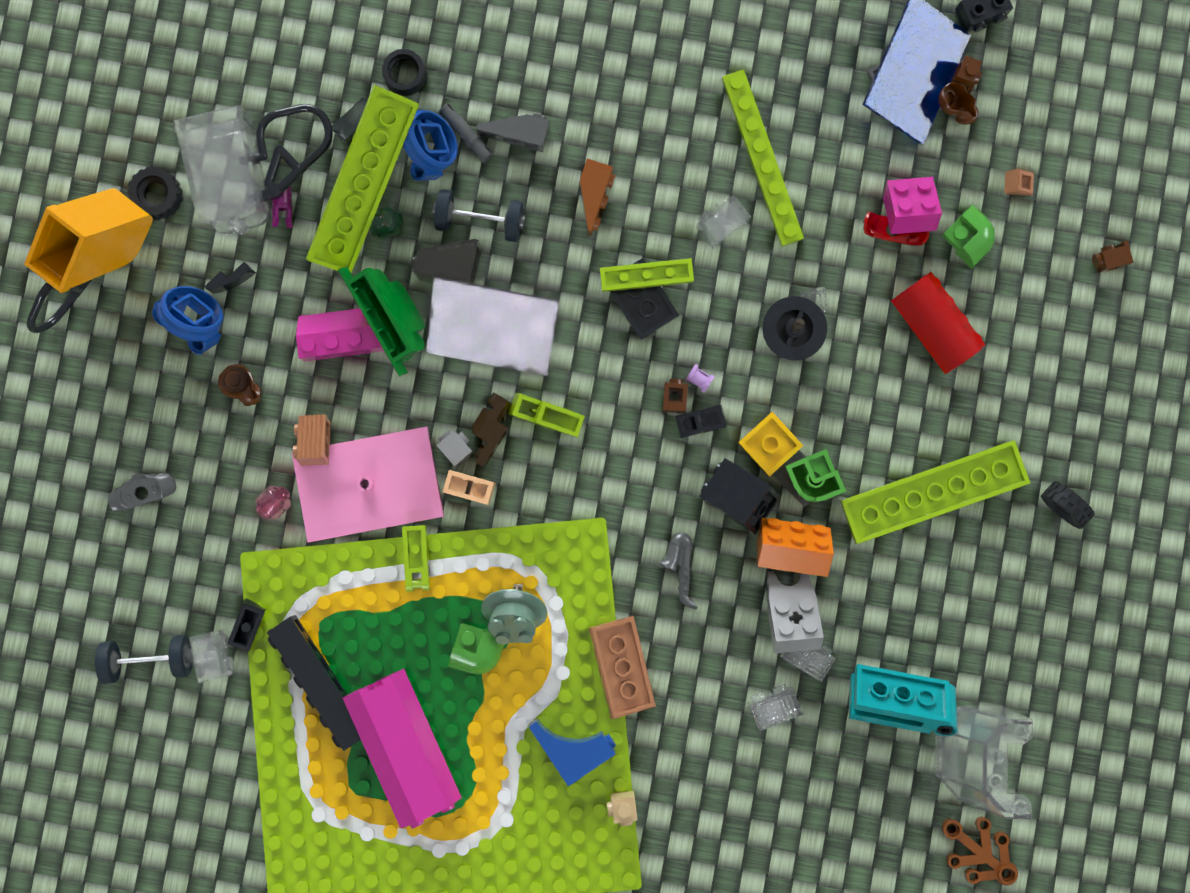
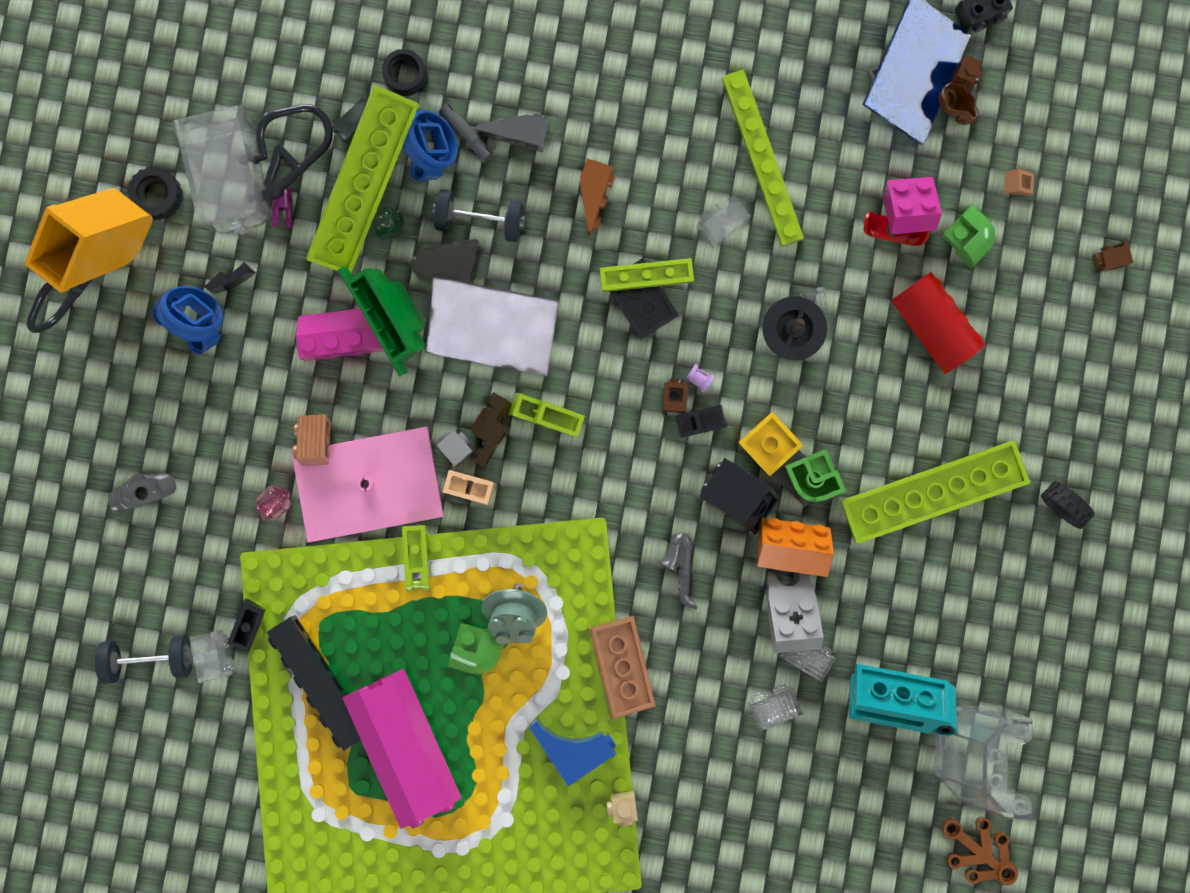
reddish brown hair [218,364,262,406] -> none

